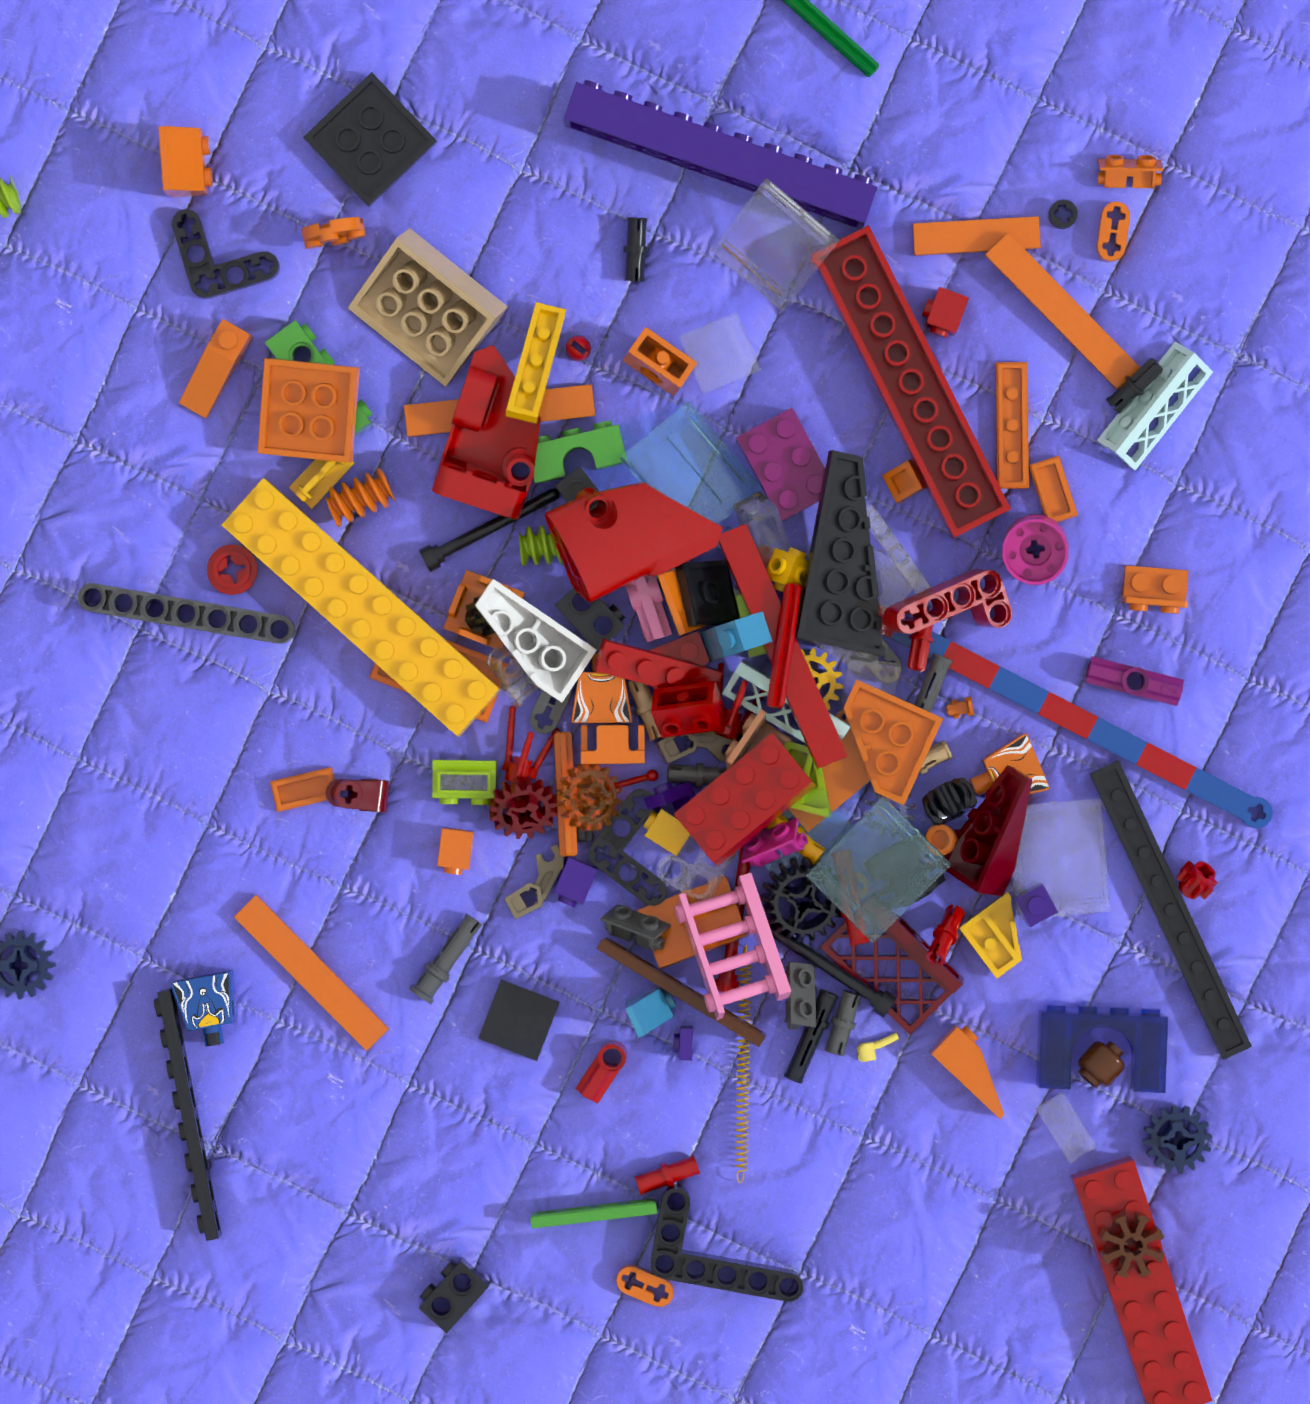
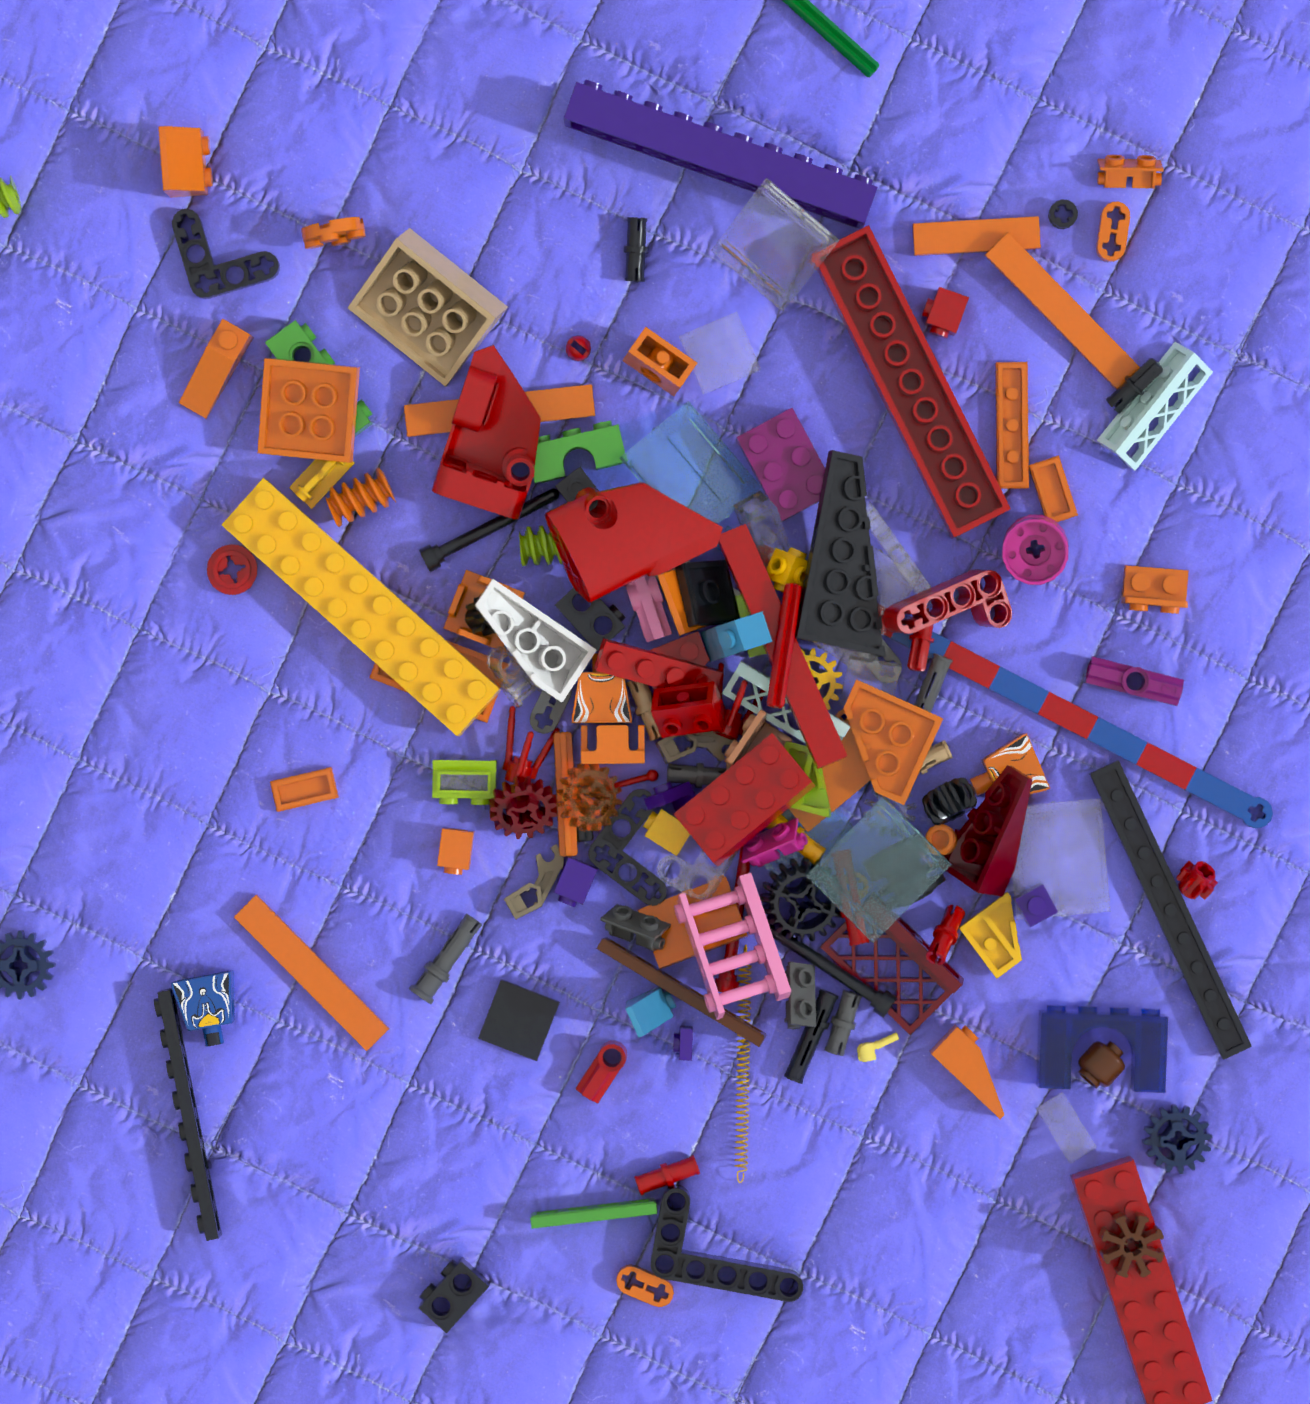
dark grey beam [78,583,296,644] -> none
black plate [303,72,438,207] -> none
dark red piece [326,779,389,812] -> none
yellow plate [506,302,566,423] -> none
orange plate [882,460,927,503] -> none
orange piece [946,697,974,719] -> none

